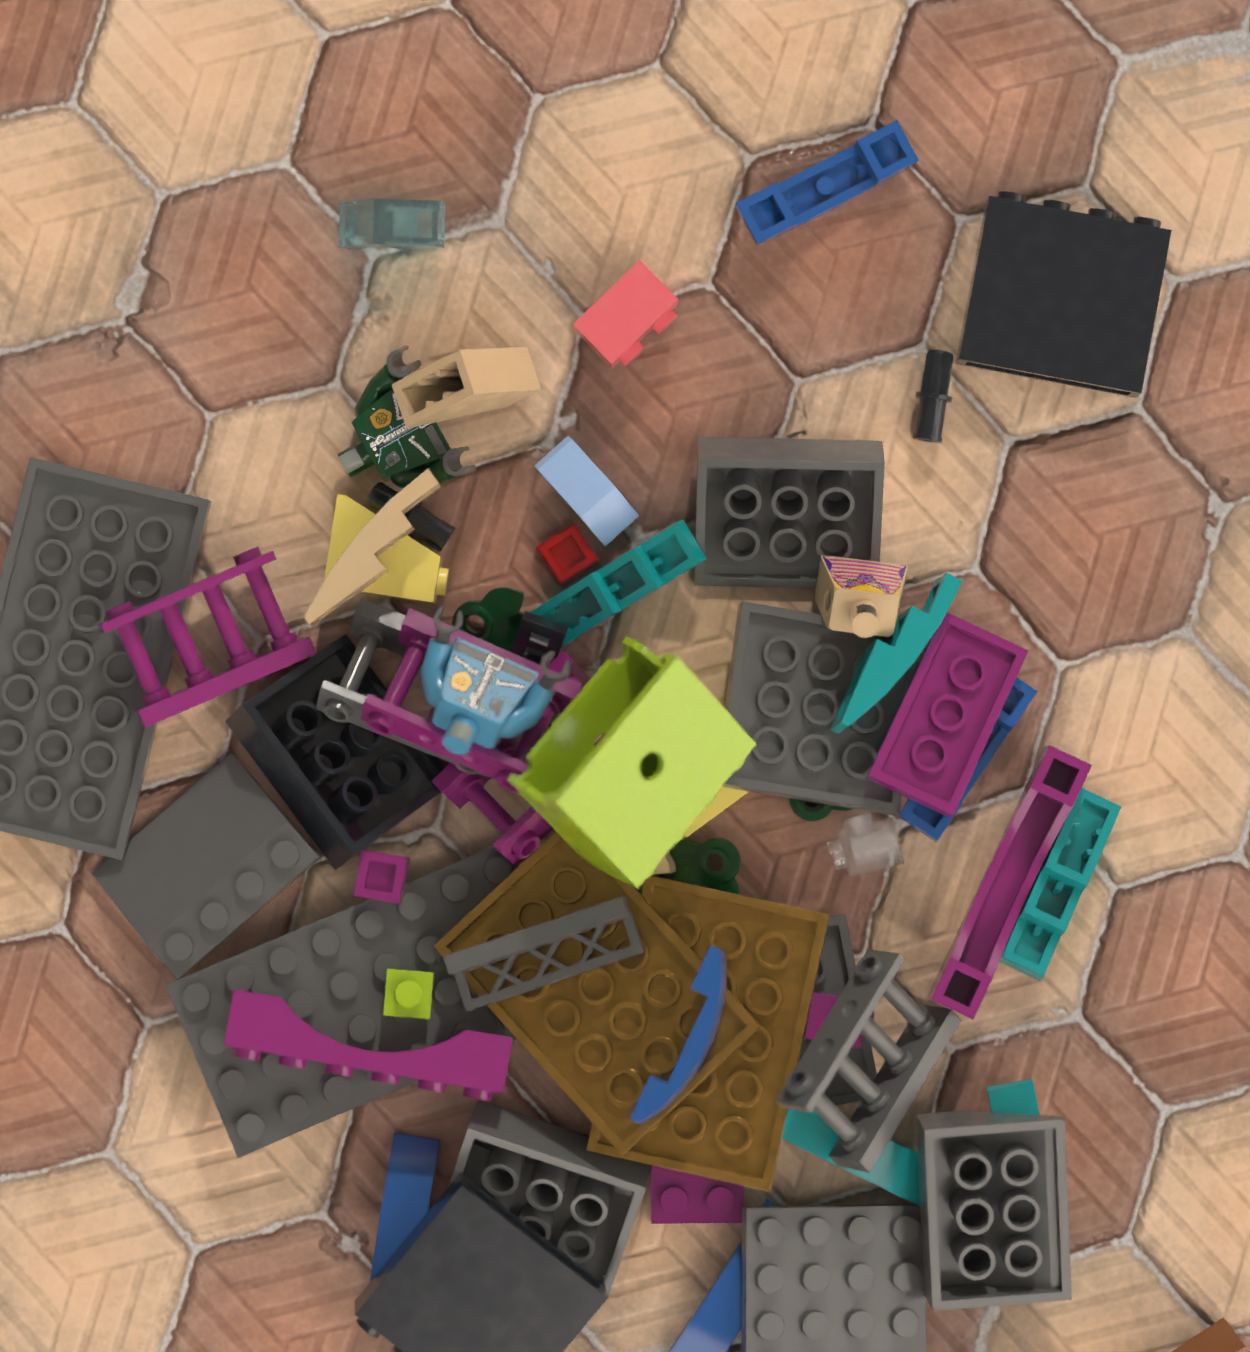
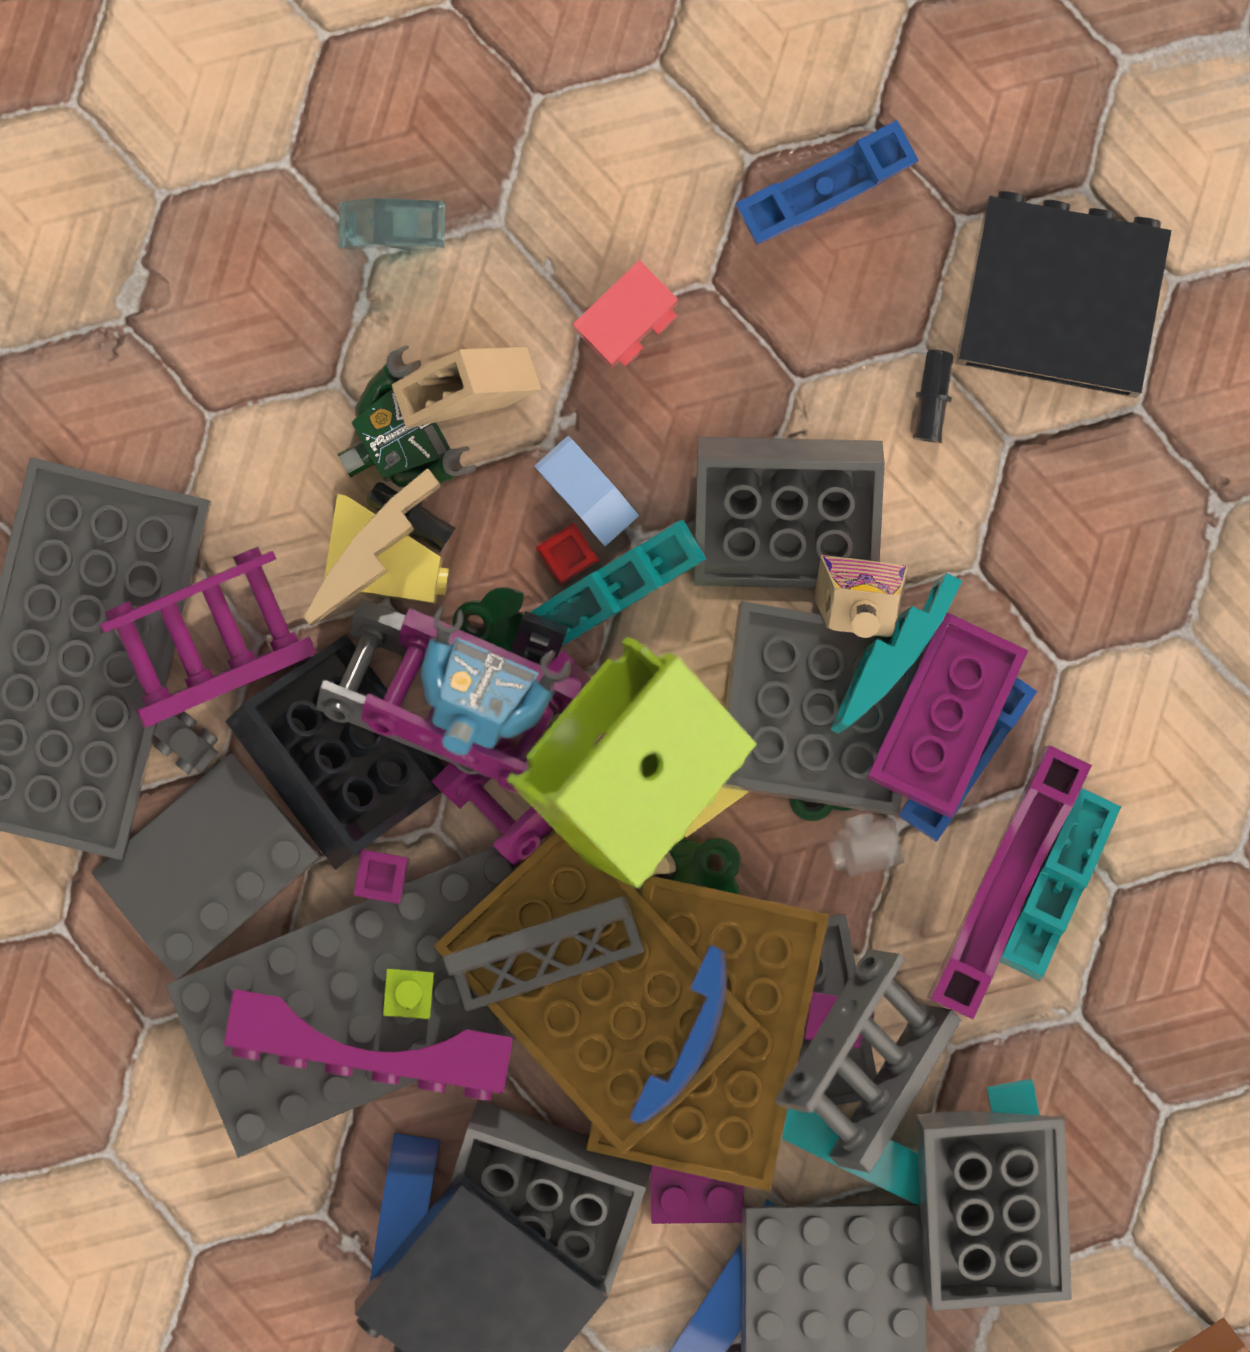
none -> dark grey piece [153,711,219,775]

